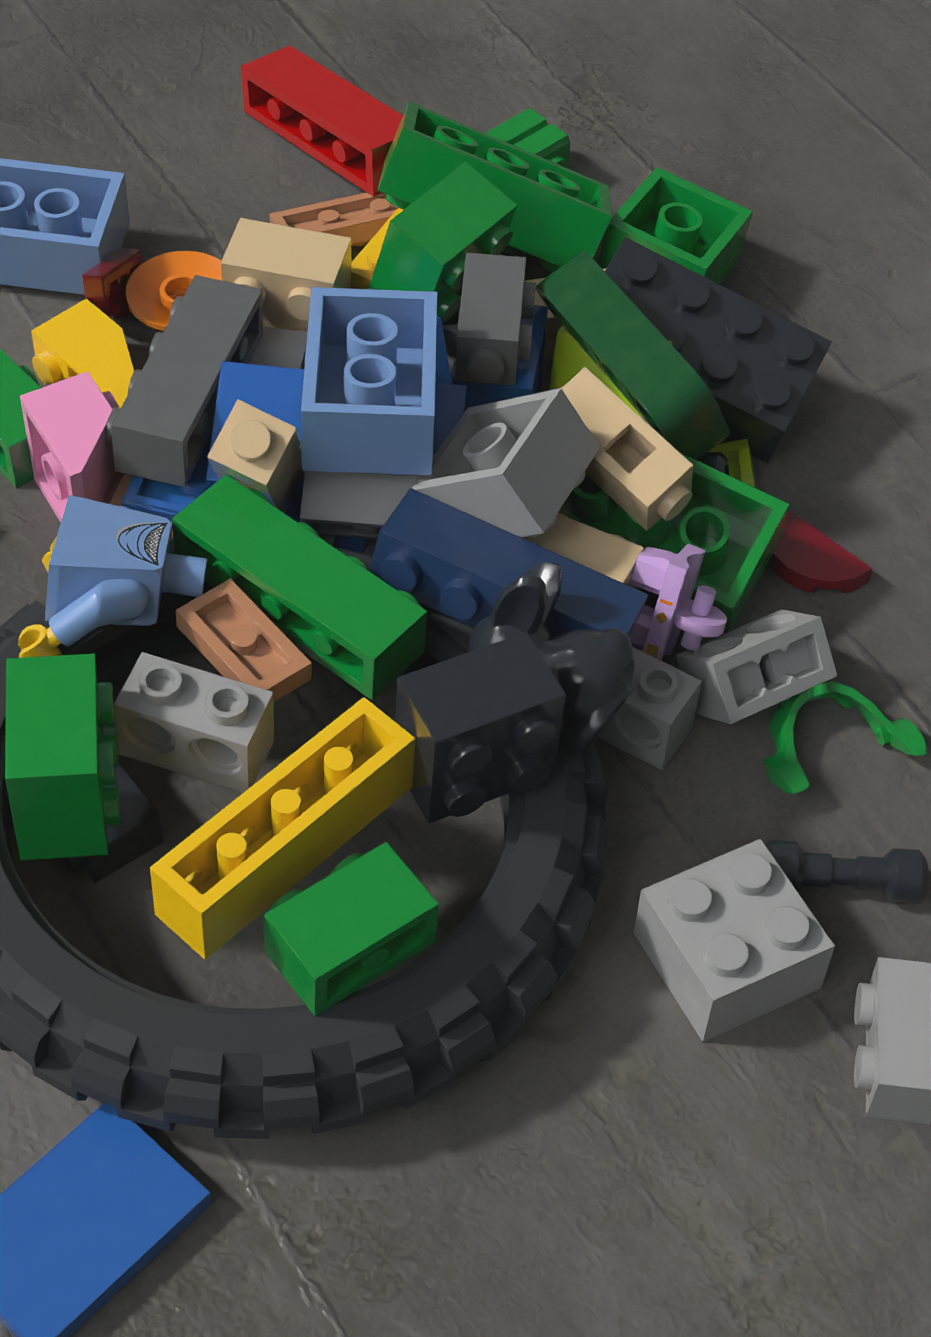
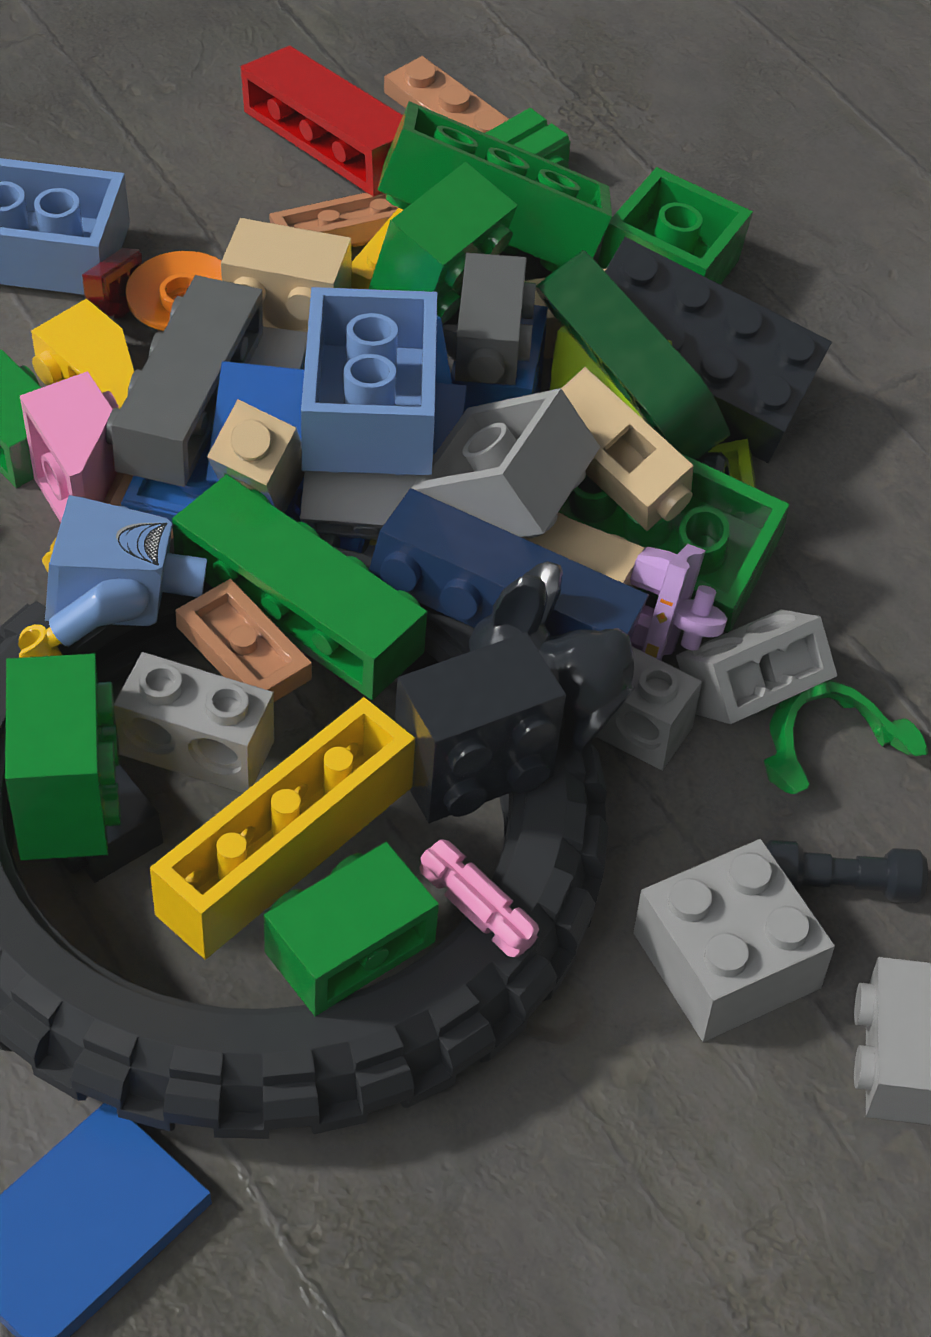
dark red tile [768,510,873,593] -> none
none -> nougat plate [384,56,509,133]
none -> bright pink axle [420,839,539,958]

